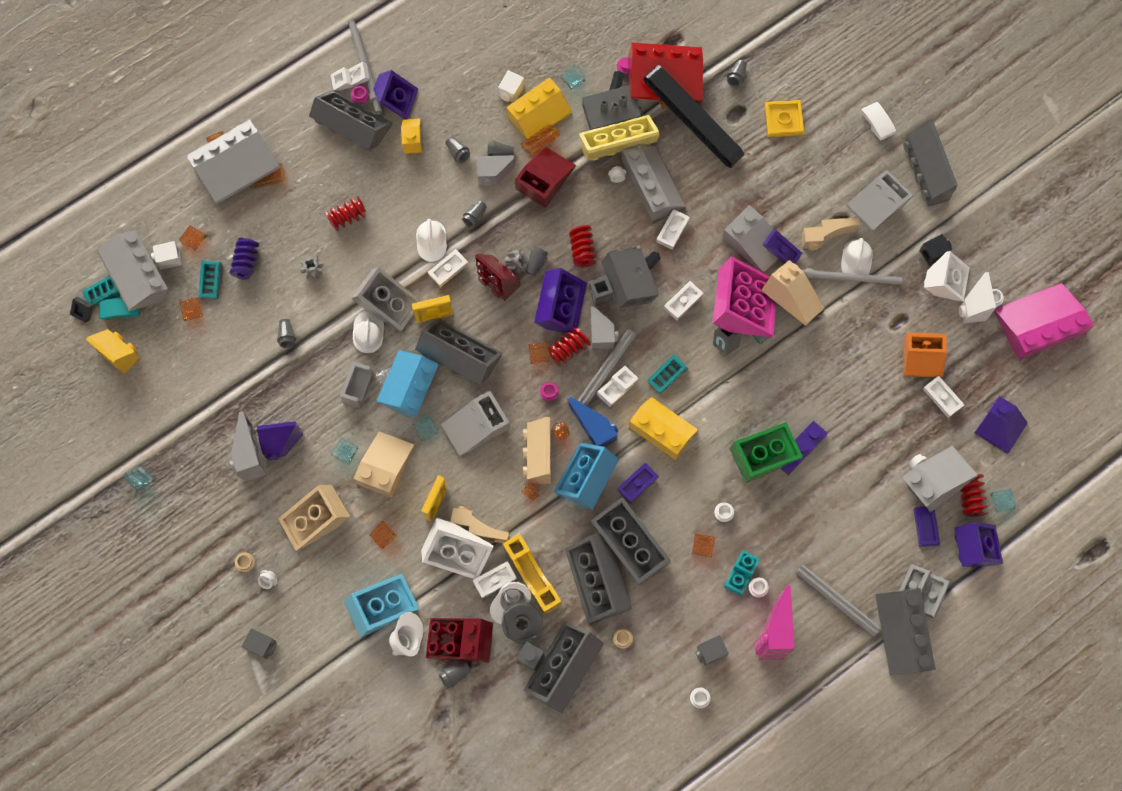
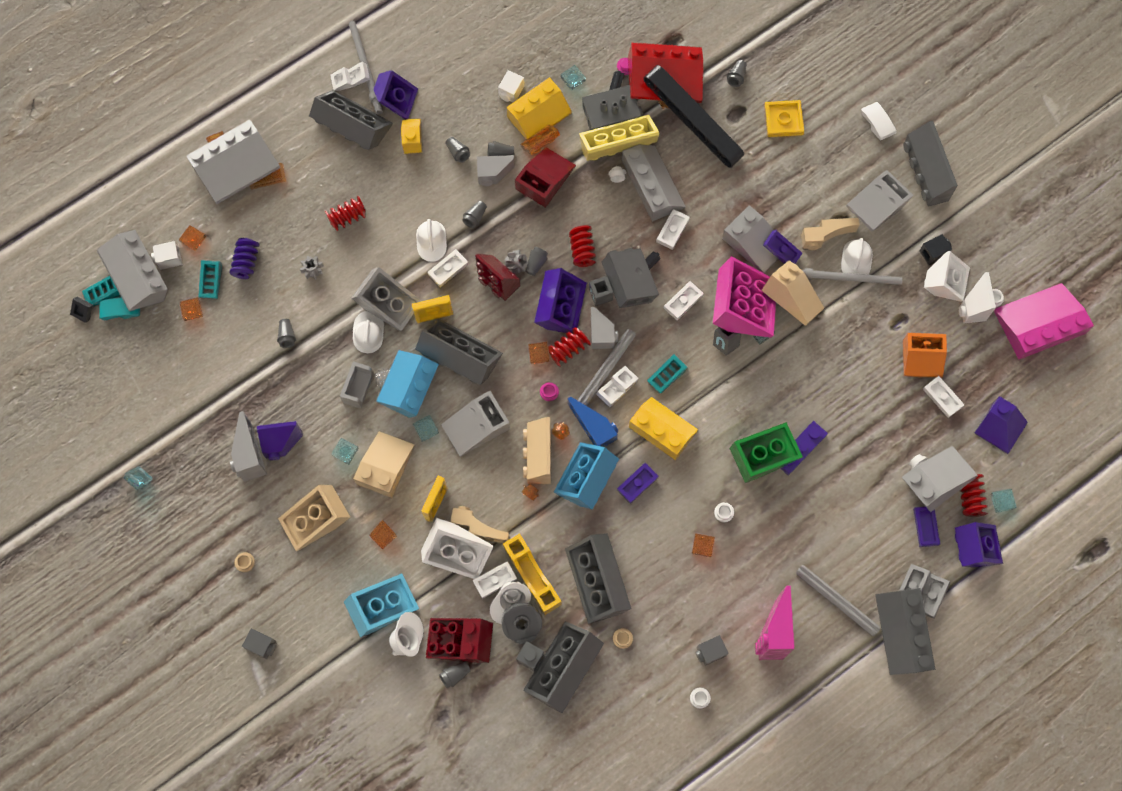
yellow slope [86,329,140,374] -> none
white plate [258,570,277,589] -> none
dark pink plate [351,86,369,104] -> none
dark grey slope [591,497,671,584] -> none
teal slope [723,550,760,597] -> none
white plate [748,578,769,598] -> none

